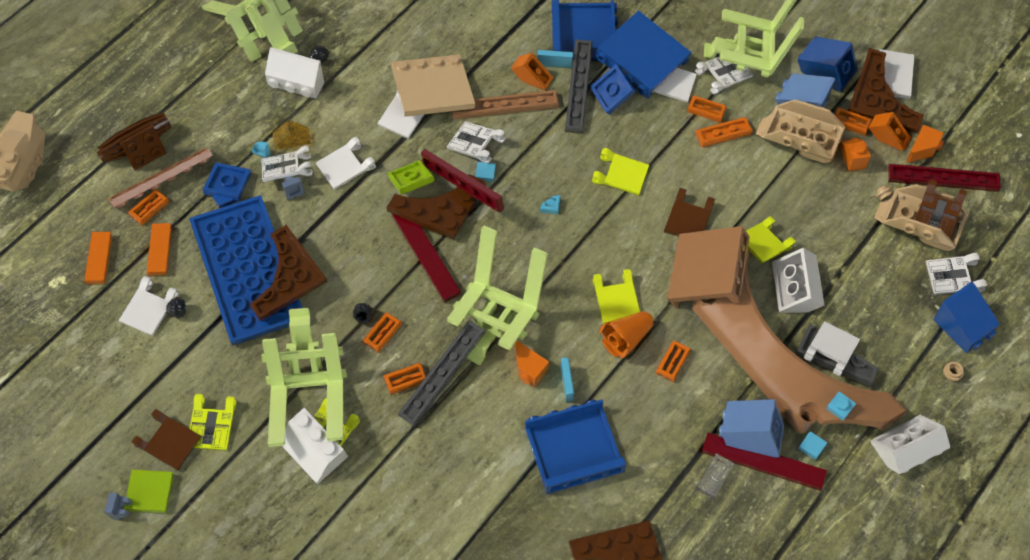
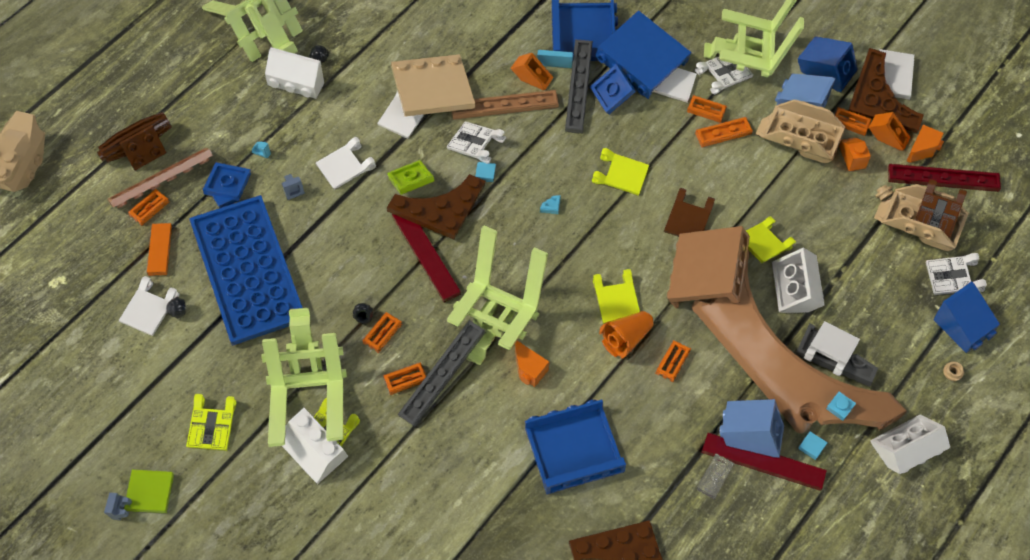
orange tile [84,232,112,284] -> none
reddish brown flag [132,409,201,471] -> none
reddish brown plate [250,225,327,322] -> none
white flag [262,146,313,182] -> none
clear yellow slope [272,120,311,150] -> none
dark red tile [421,149,504,213] -> none
medium azure tile [560,357,574,403] -> none

